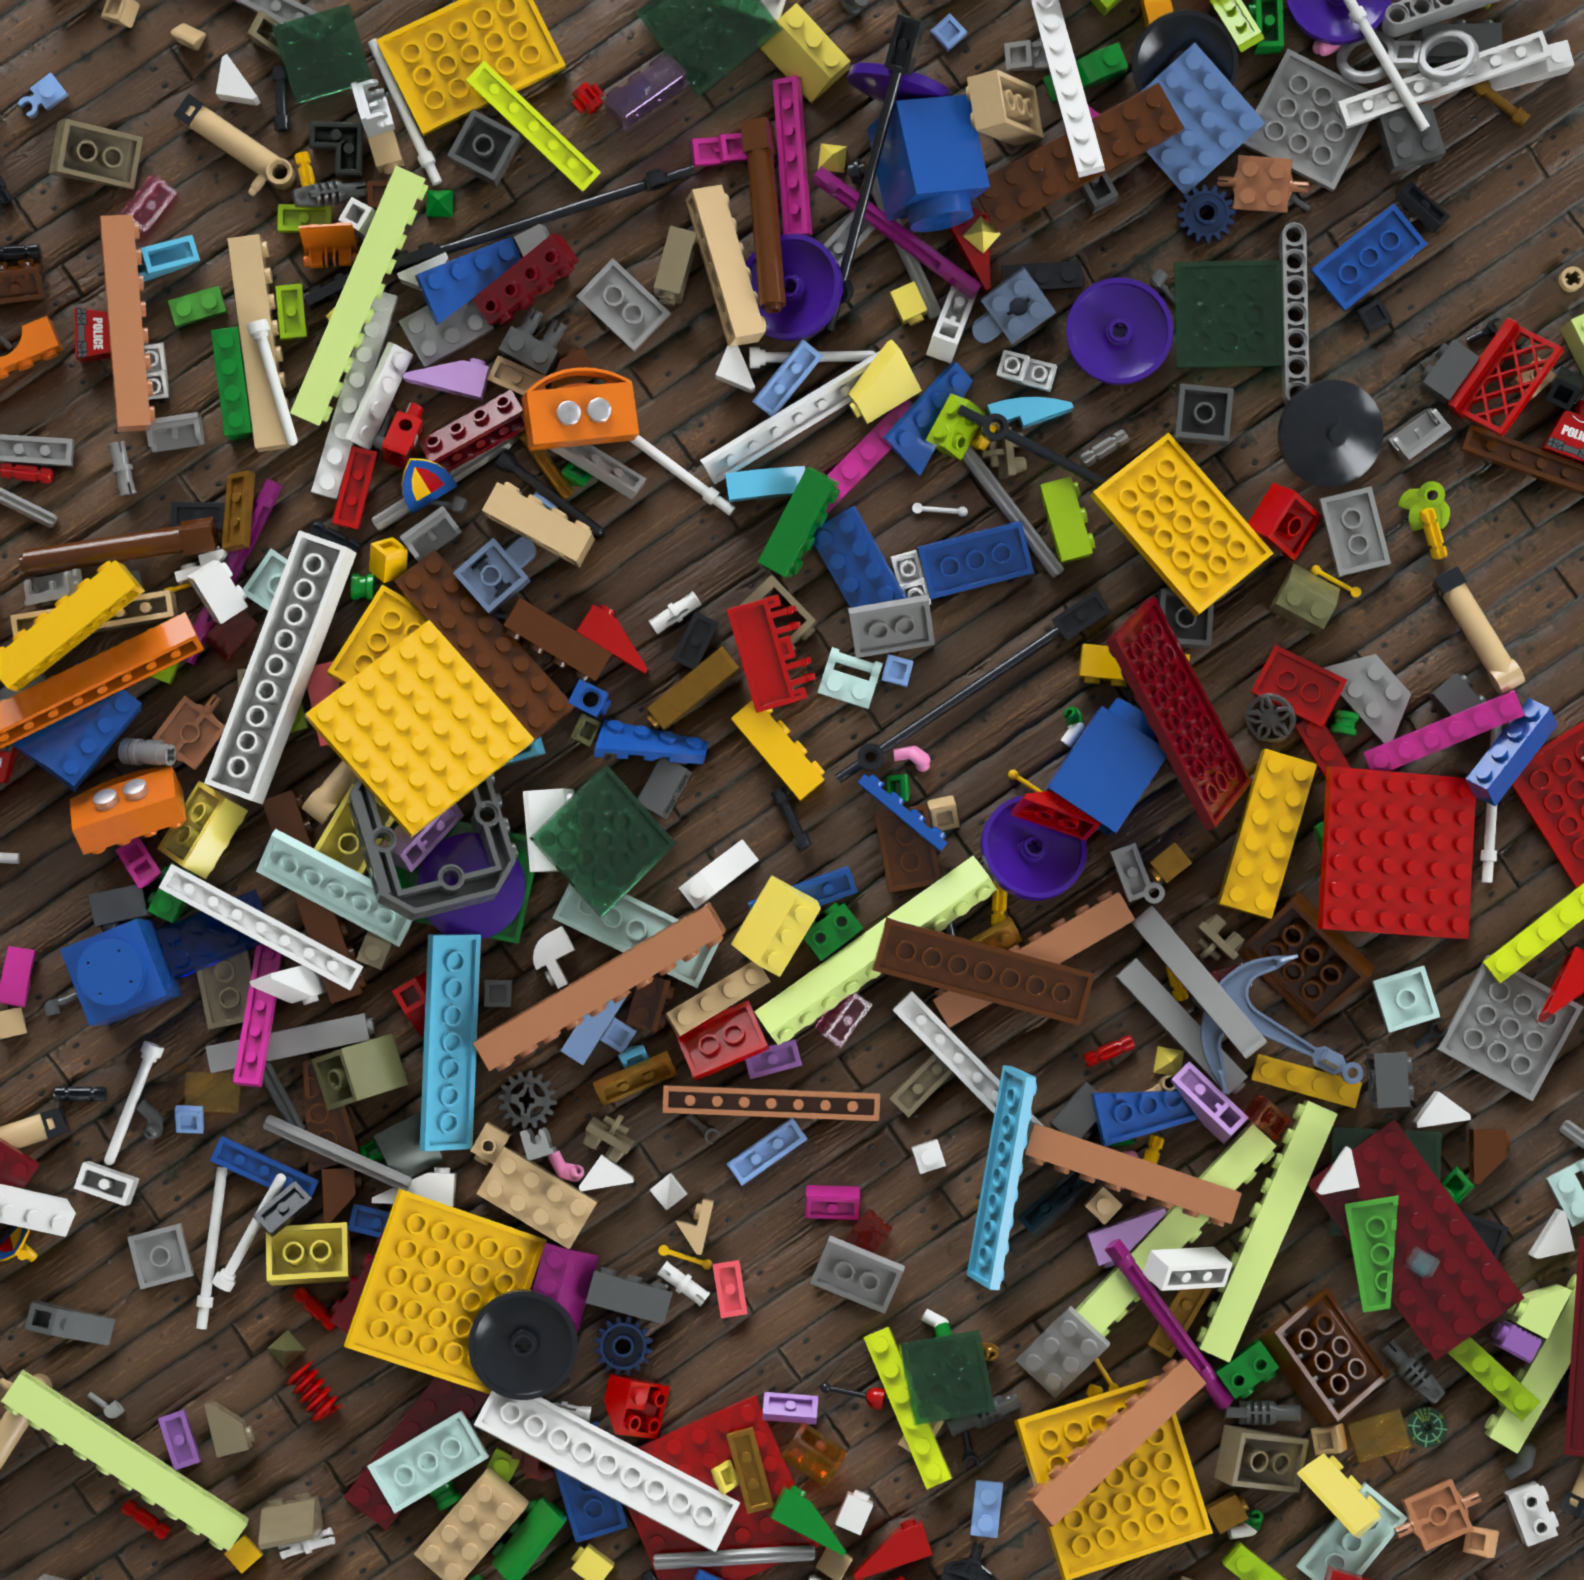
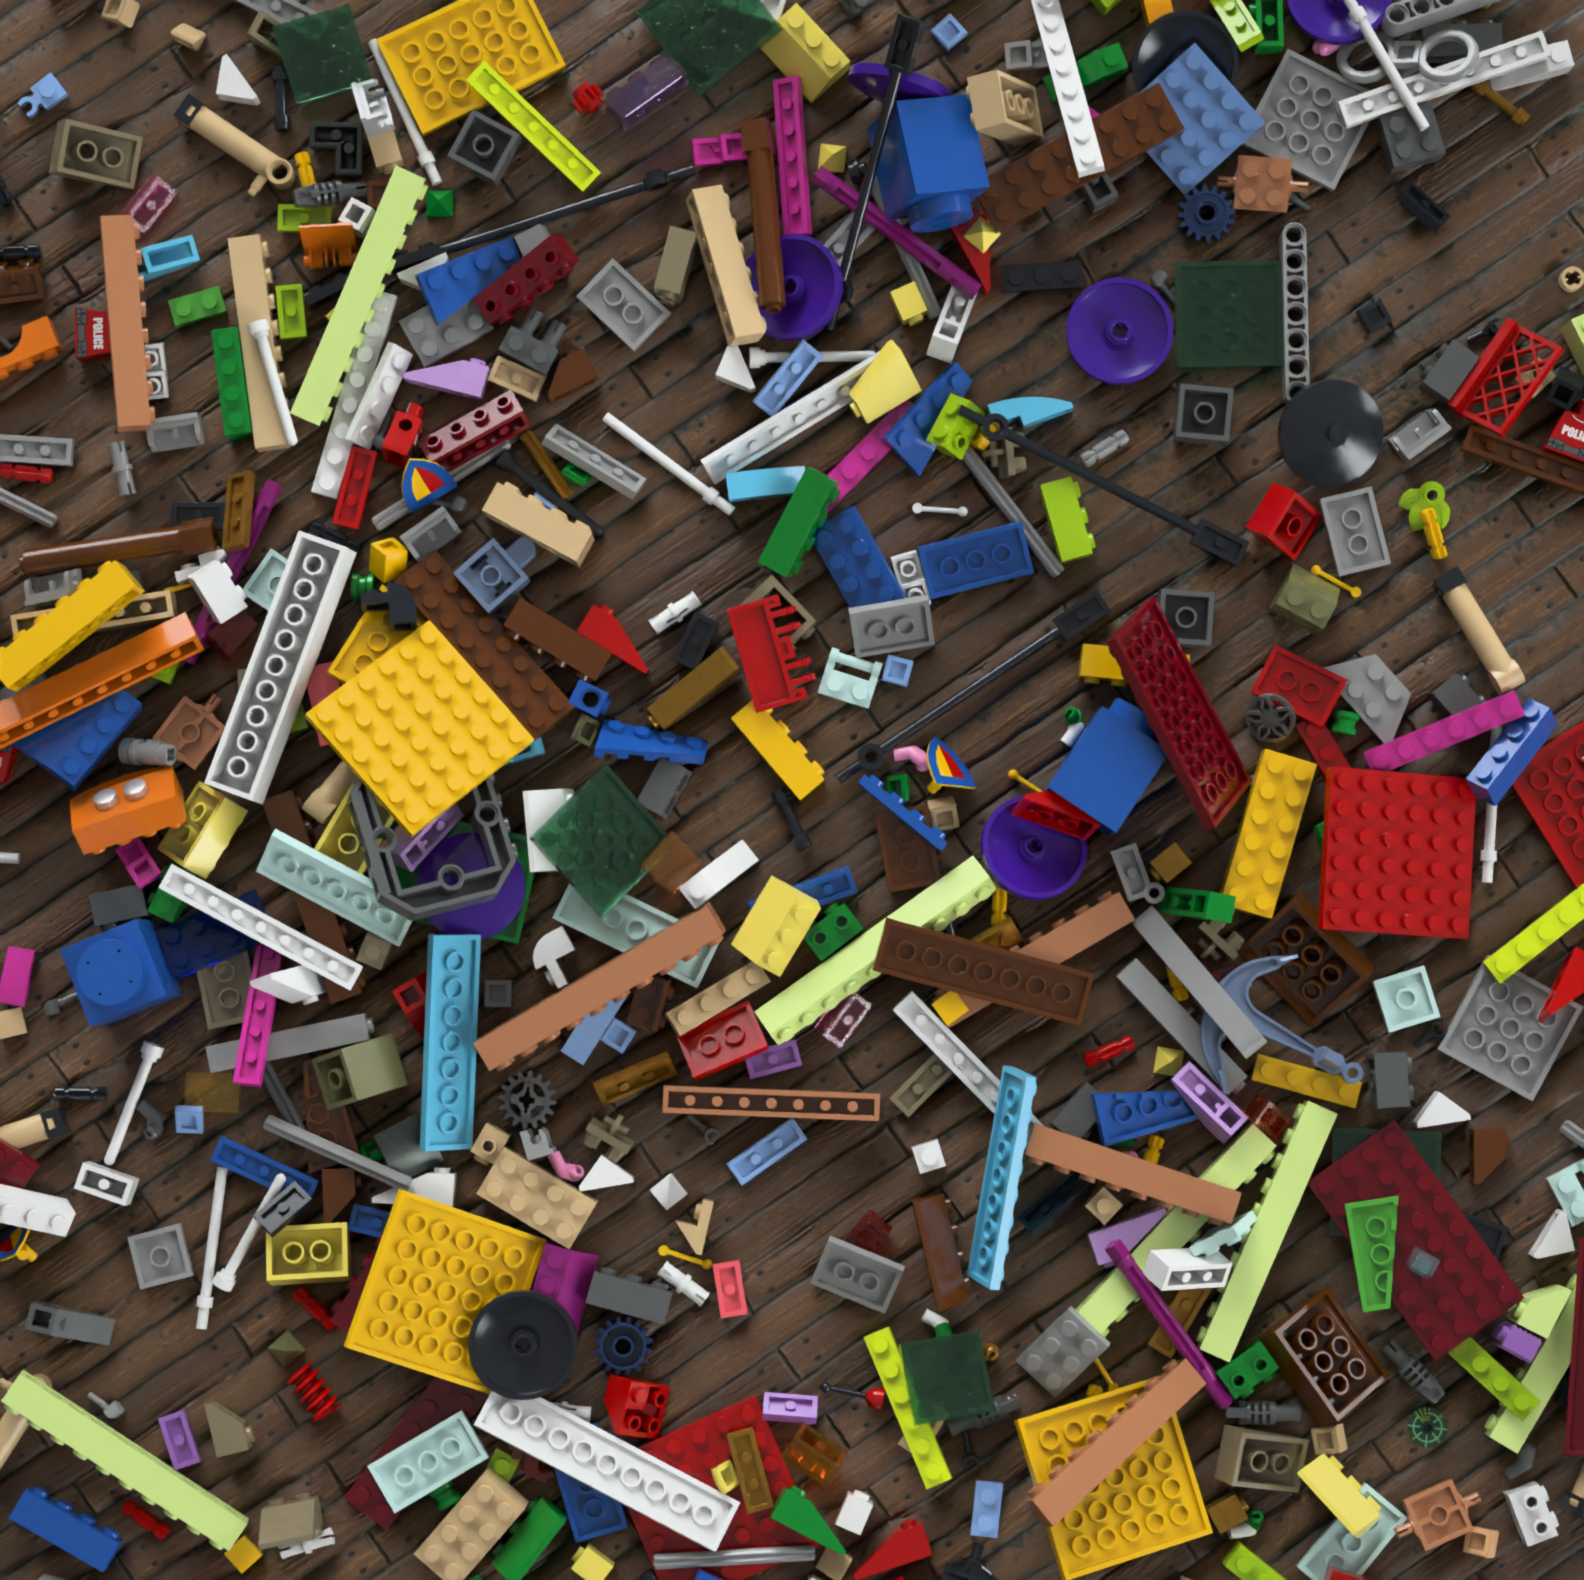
orange piece [522,367,639,451] -> none
medium azure slope [618,1045,649,1069] -> none
dark pink slope [805,1185,860,1220] -> none
sand blue brick [972,267,1056,344] -> none
white slope [996,350,1057,392] -> none
yellow plate [1090,433,1274,617] -> none
tan hand [1144,1075,1176,1092] -> none
blue plate [1310,204,1428,312] -> none
white slope [1316,1146,1359,1195] -> none
clear yellow plate [1347,1409,1411,1463] -> none
green slope [1441,1166,1474,1205] -> none
none -> blue brick [9,1486,124,1572]
none -> black brick [360,582,417,631]
none -> clear orange piece [641,831,702,896]
none -> reddish brown slope [911,1192,971,1311]
none -> shield [926,736,976,794]
none -> yellow tile [931,991,969,1026]
none -> green slope [1158,887,1236,923]
none -> light aqua plate [1189,1210,1257,1257]

